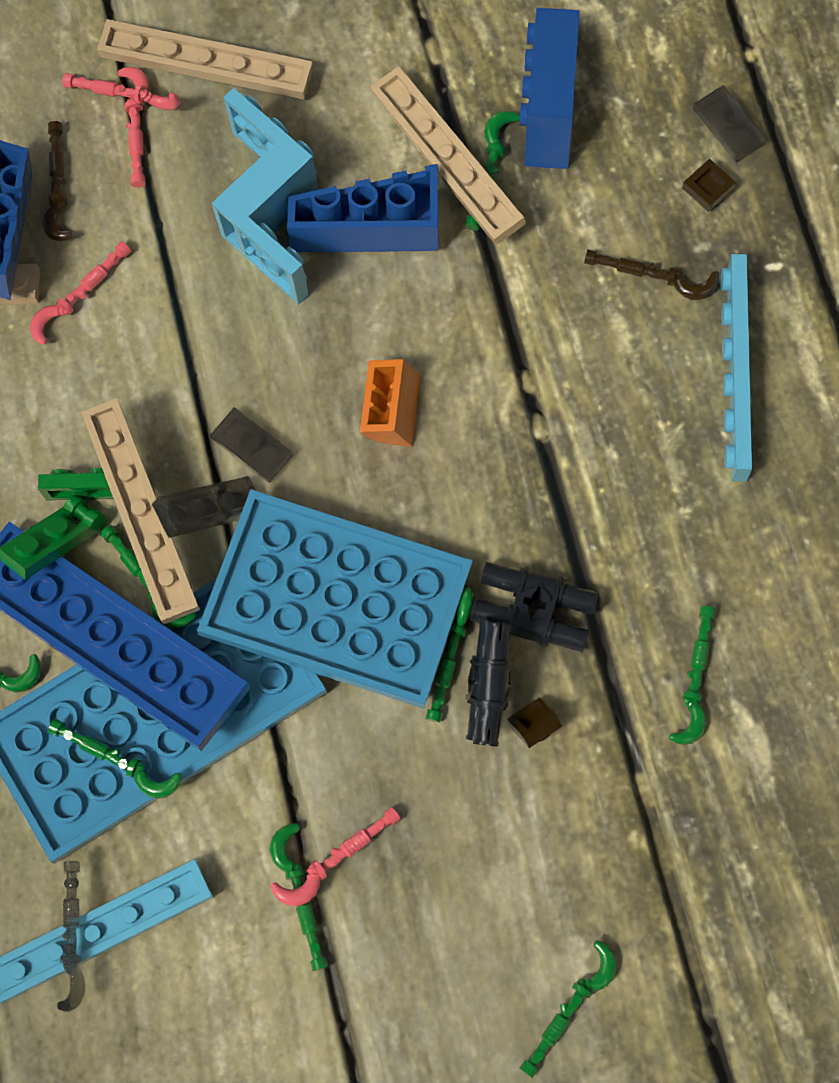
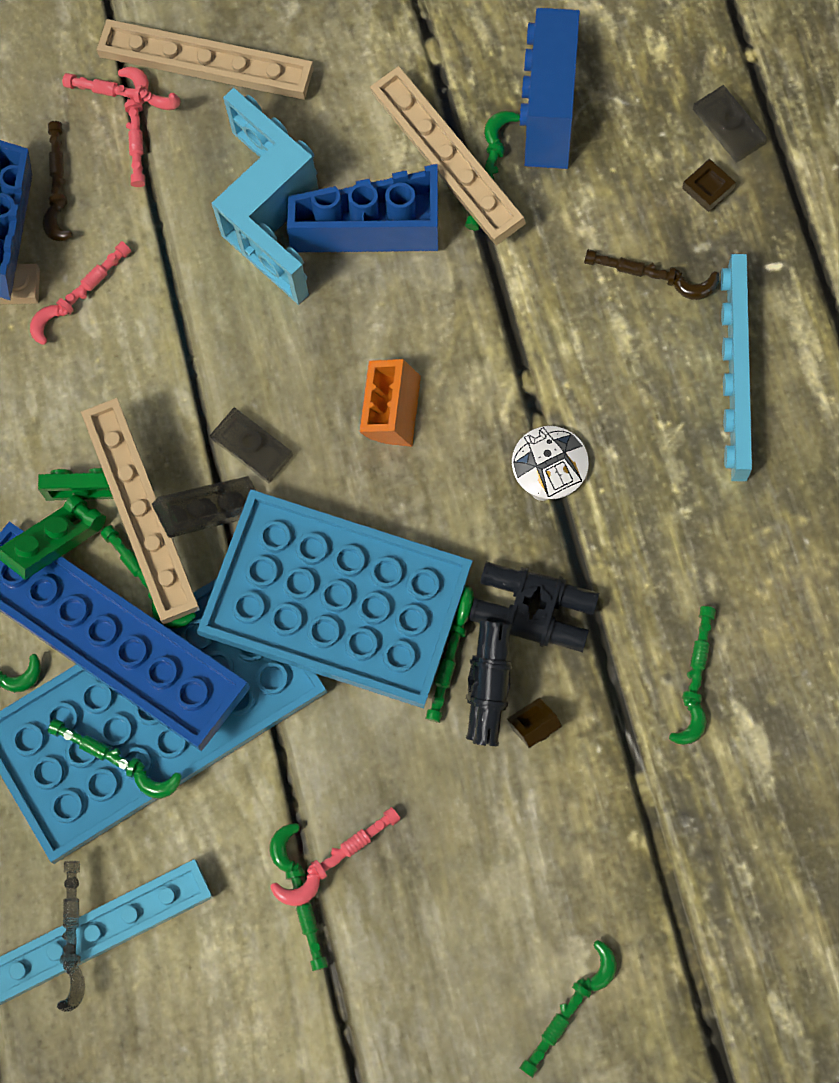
none -> white dish [512,426,589,501]

